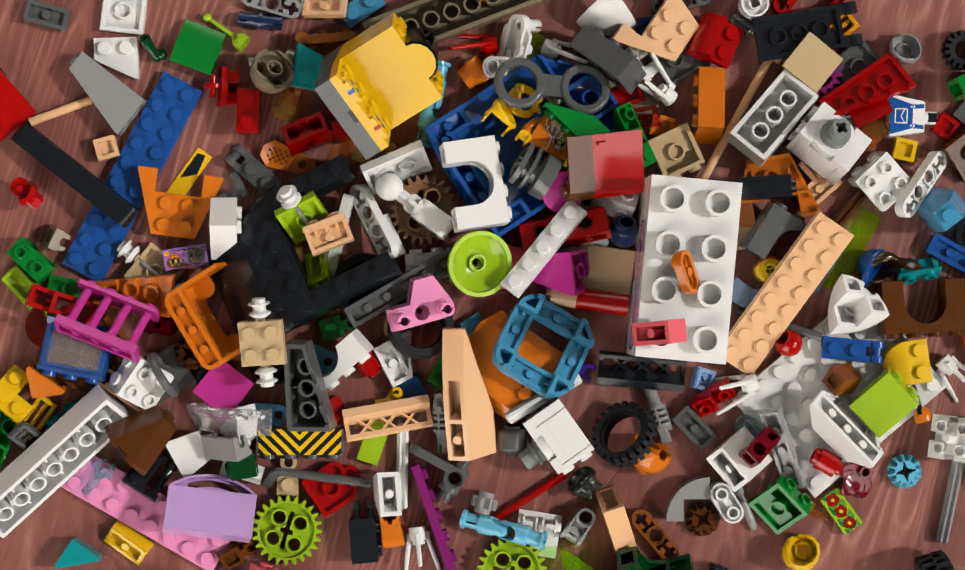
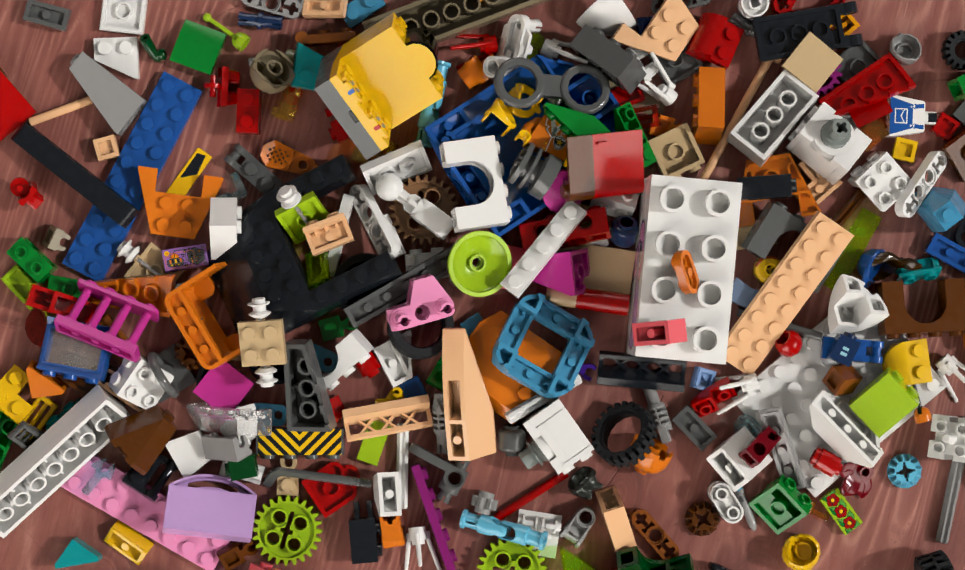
dark red plate [143,316,177,336] -> none
red brick [280,111,332,156] -> none
light grey brick [664,475,710,521] -> none
none -> dark blue brick [826,332,861,367]

